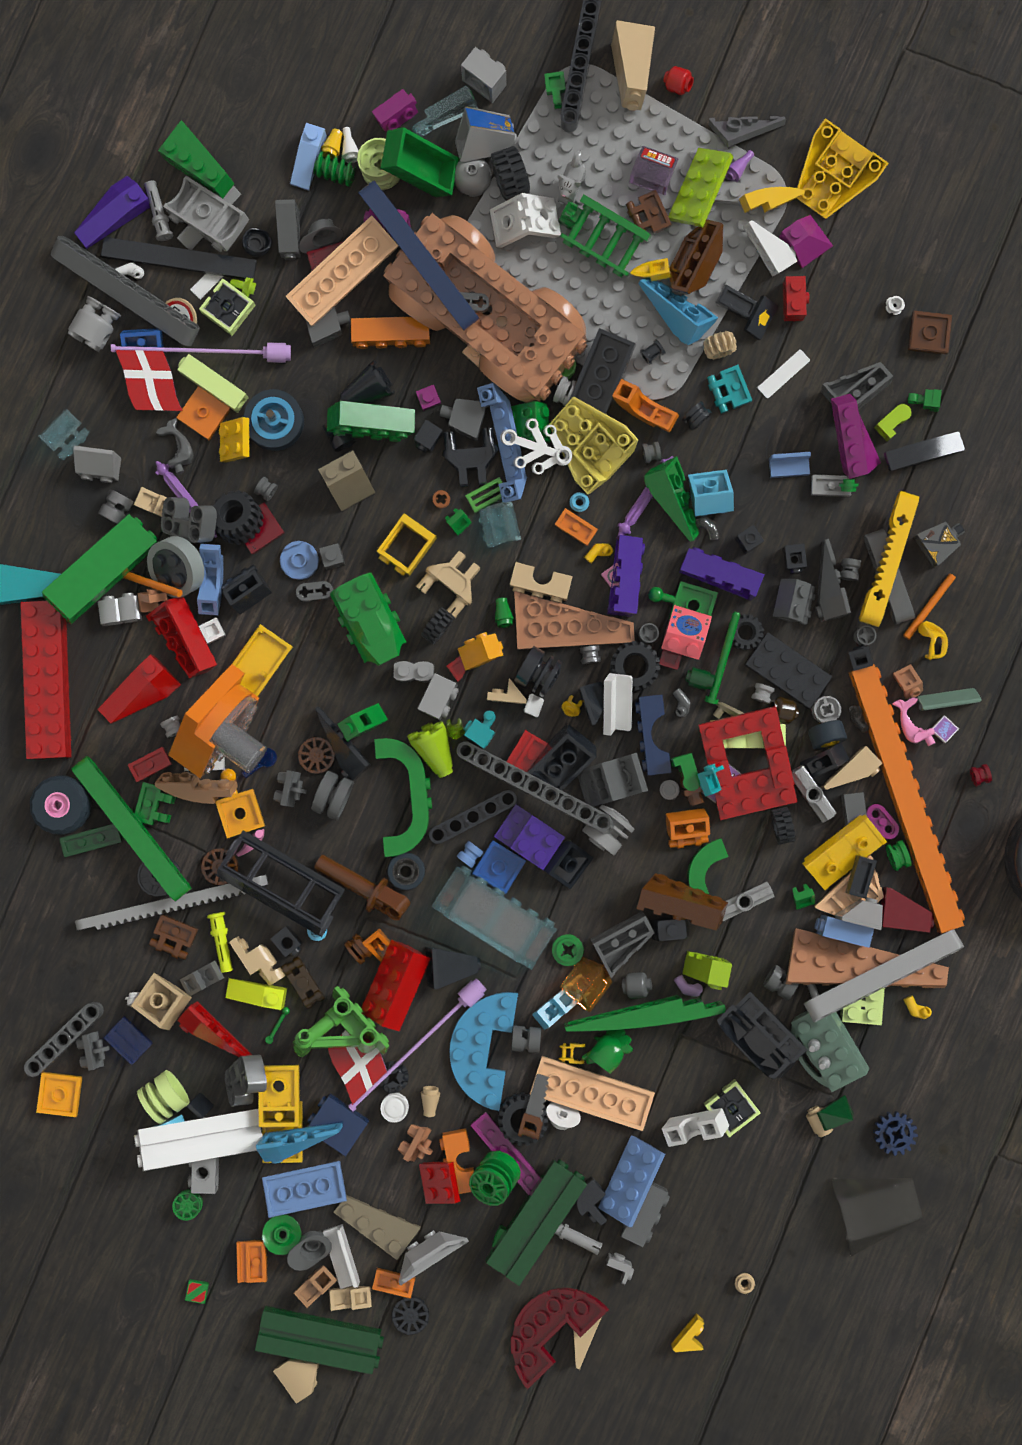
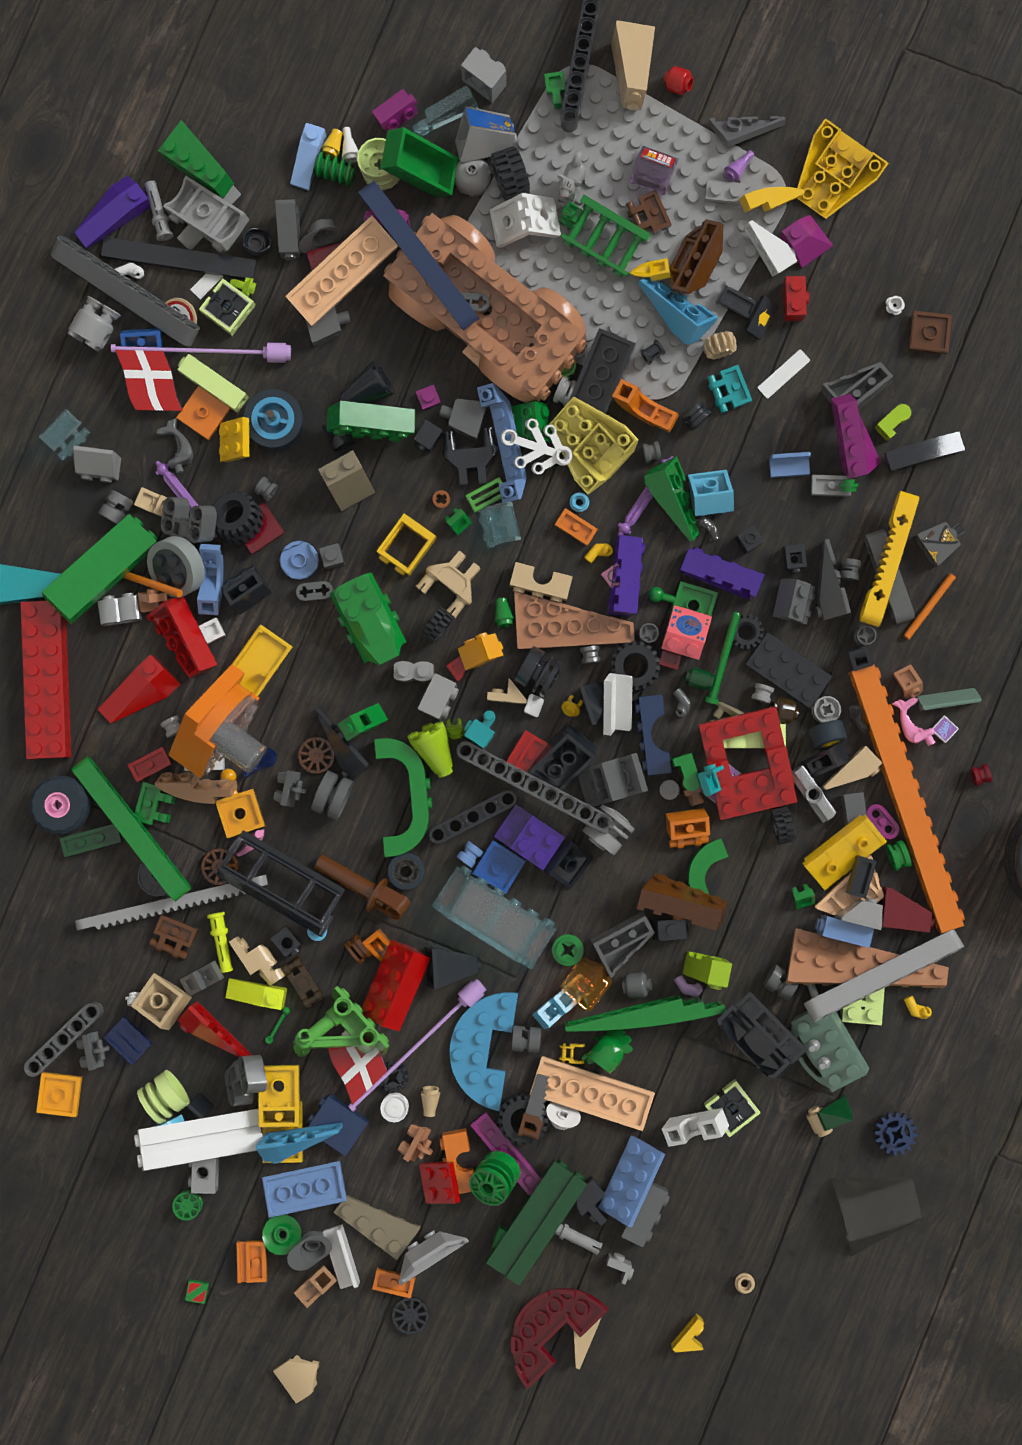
dark green brick [255,1306,384,1374] -> none
tan slope [329,1286,372,1311] -> none
orange brick [351,317,430,349] -> none
lime plate [668,148,733,227] -> none
light grey piece [723,881,774,921] -> none
green piece [908,389,942,412] -> none
yellow piece [918,621,948,660] -> none

